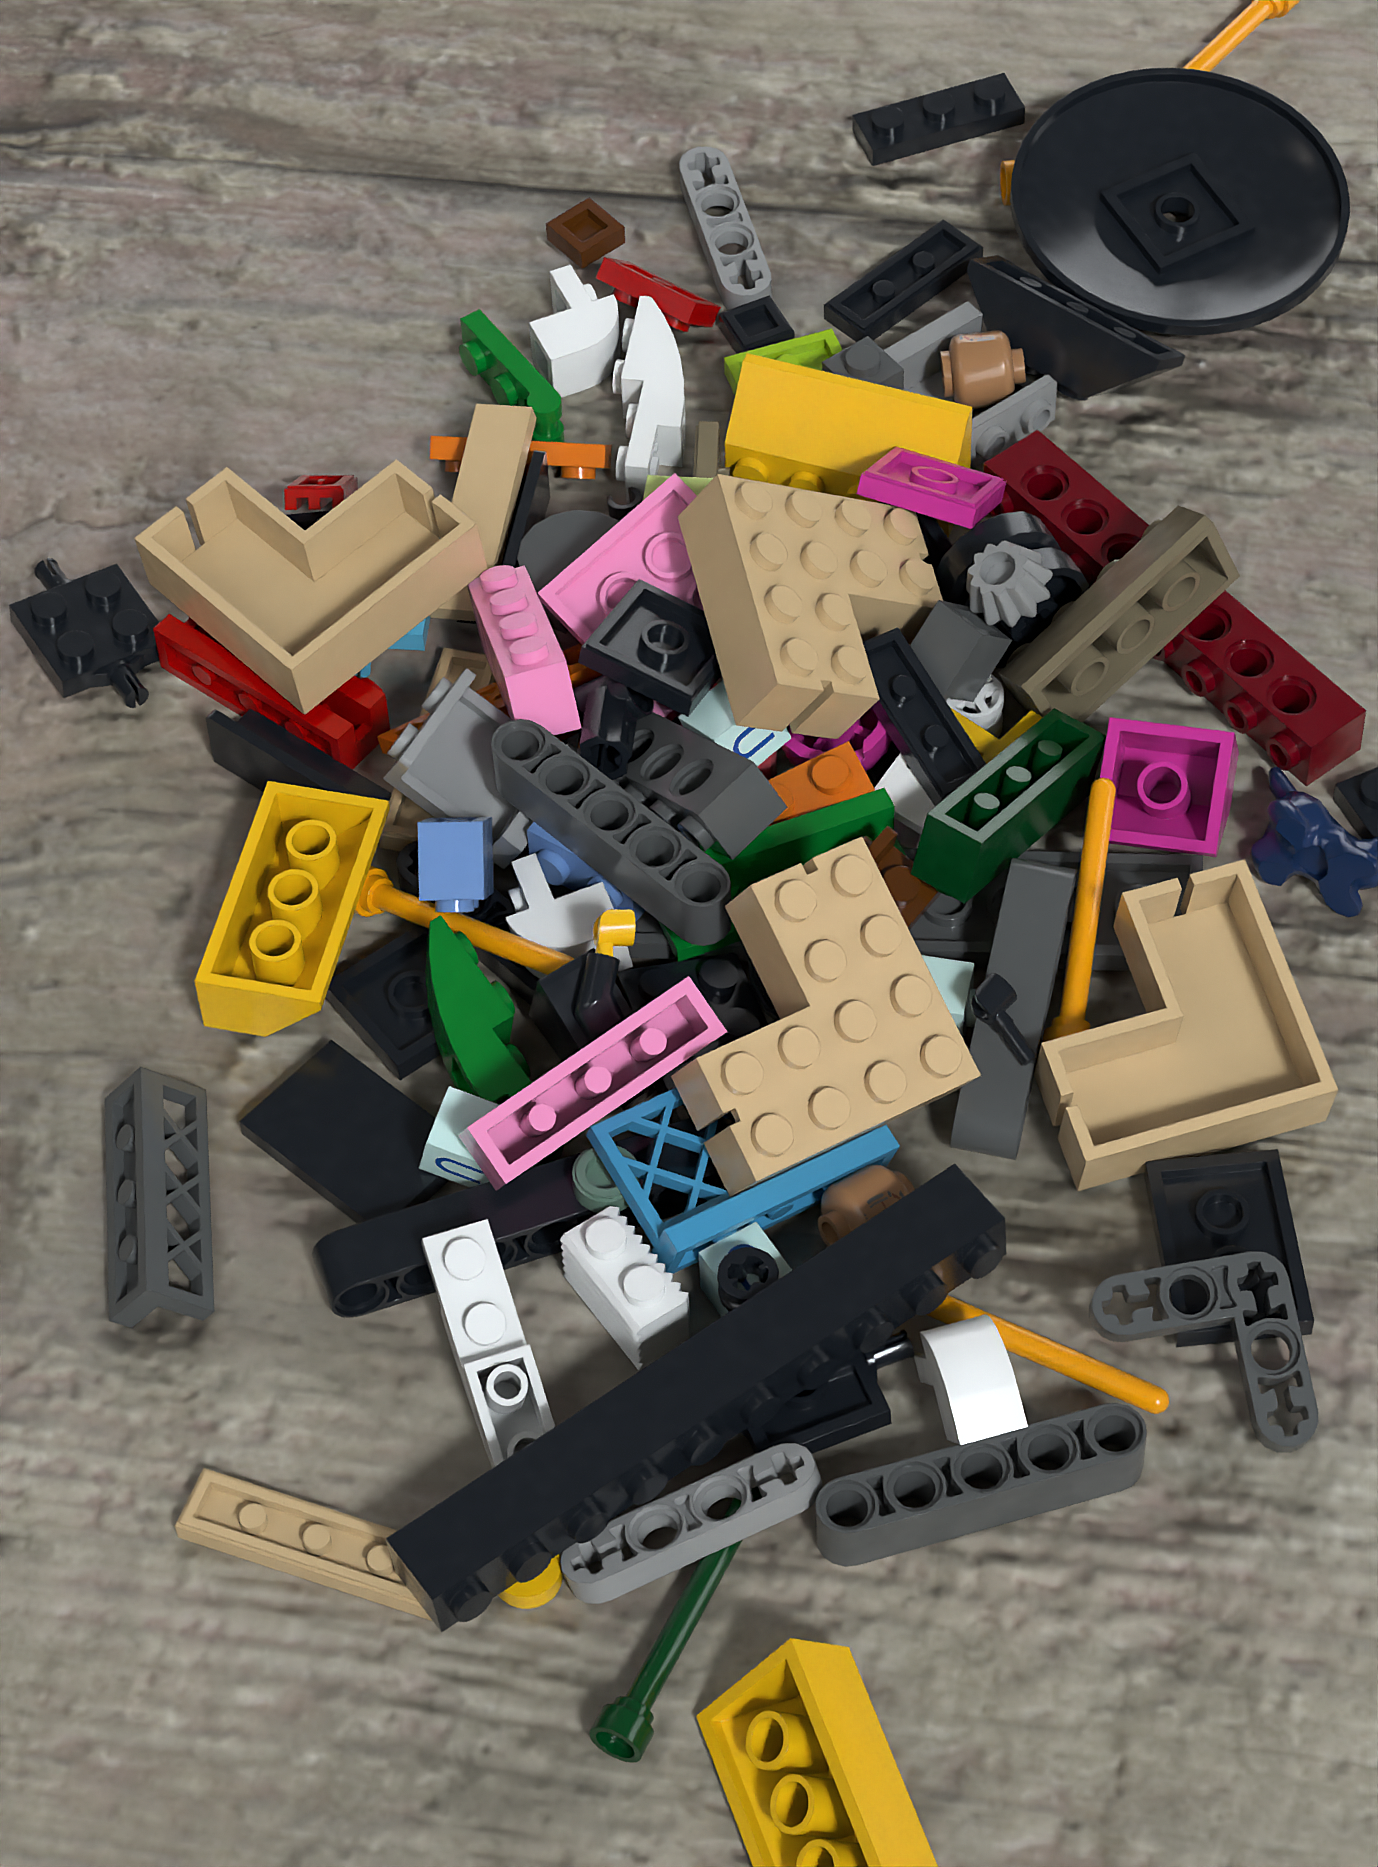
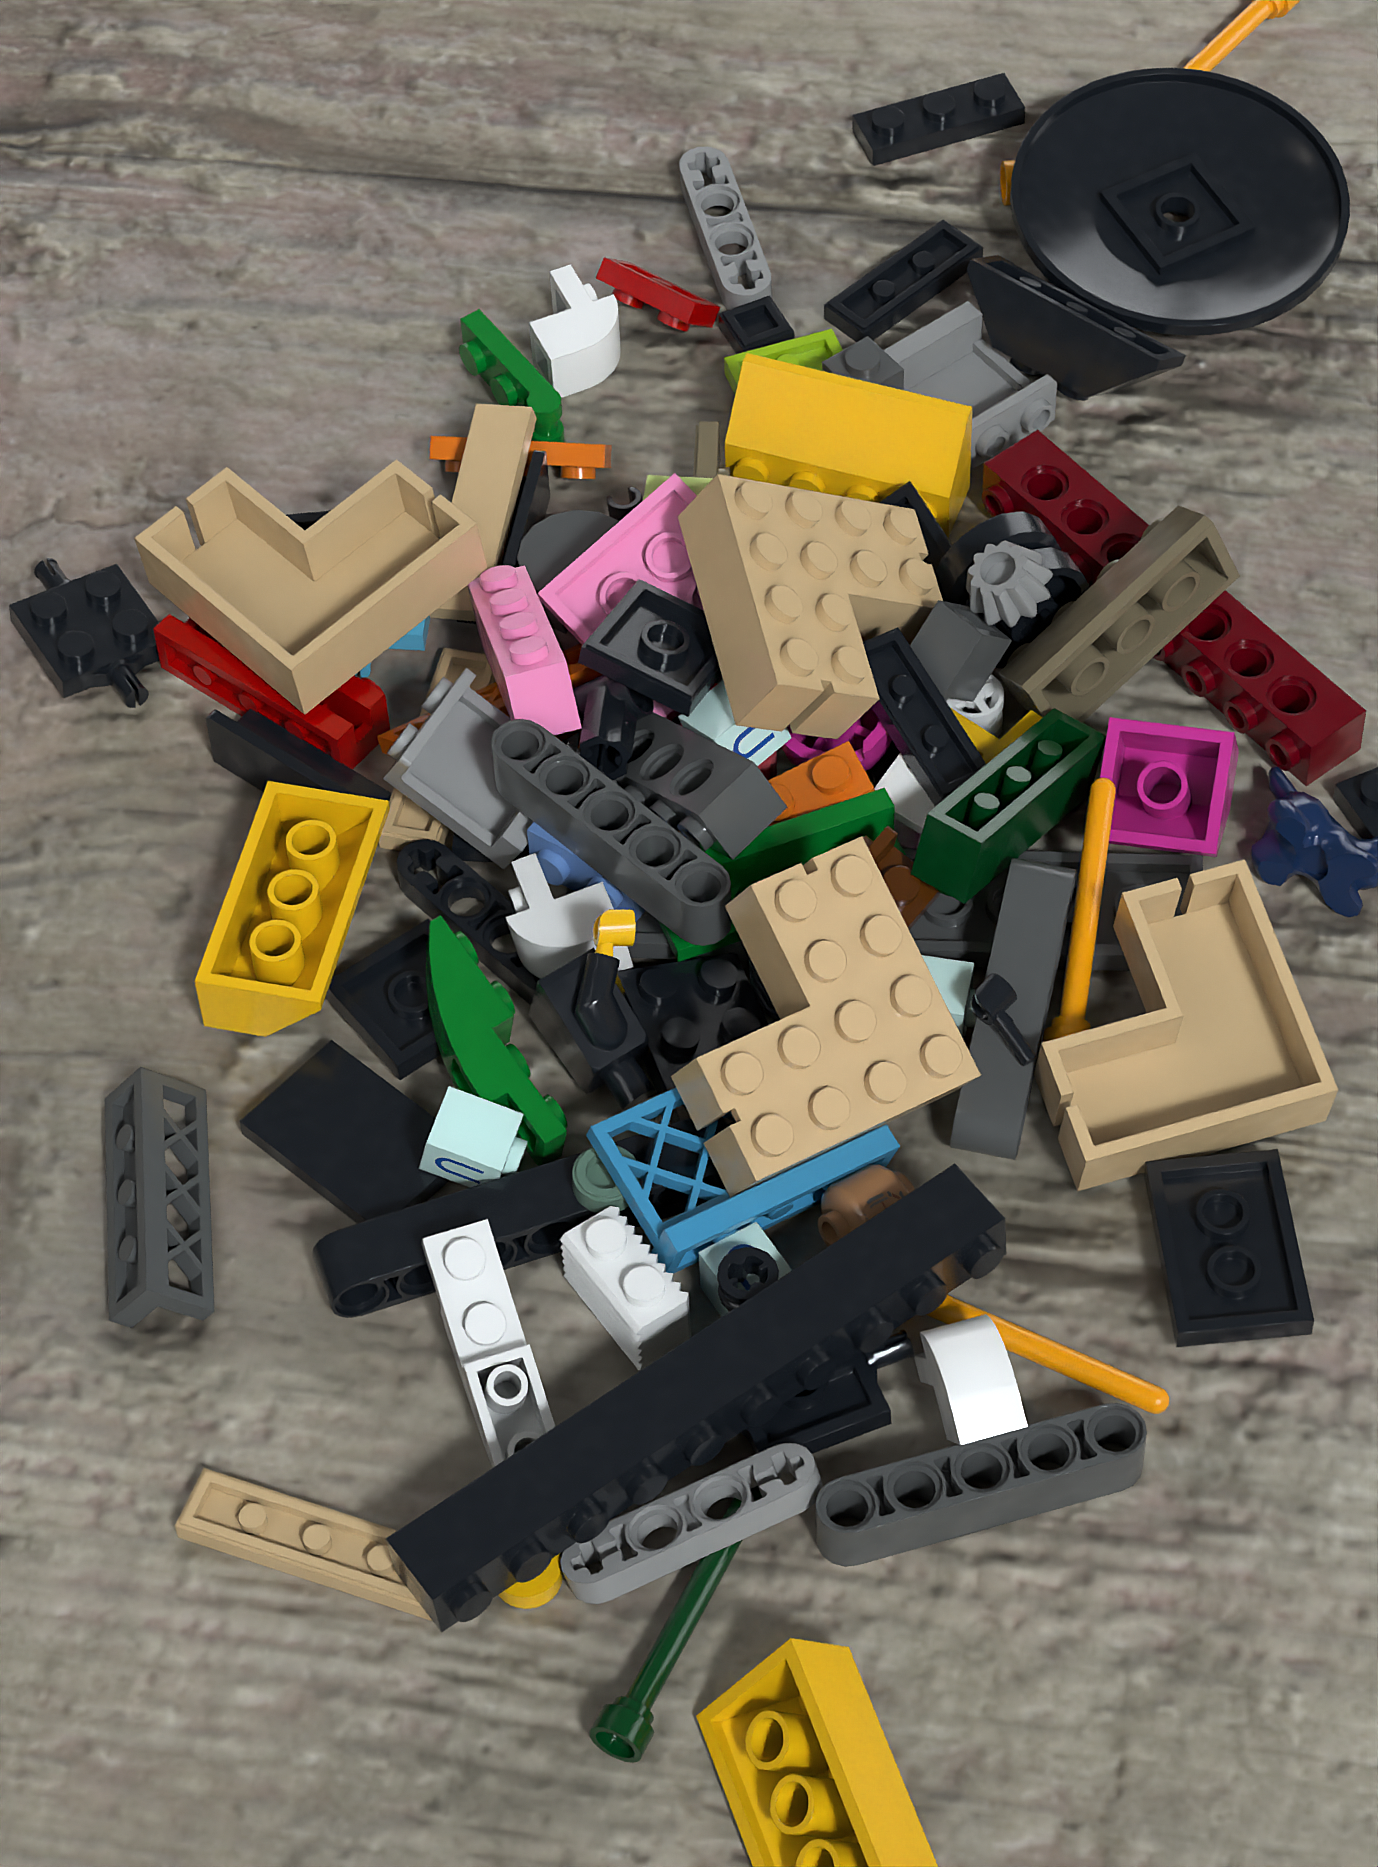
red tile [284,475,358,510] -> none
light orange piece [354,865,574,975] -> none
medium blue brick [417,817,494,912] -> none
bright pink brick [458,976,727,1191] -> none
reddish brown plate [546,197,625,269] -> none
white slope [612,296,686,504] -> none
dark pink tile [856,447,1006,529] -> none
medium nougat head [940,330,1026,409] -> none
dark grey beam [1089,1251,1319,1453] -> none

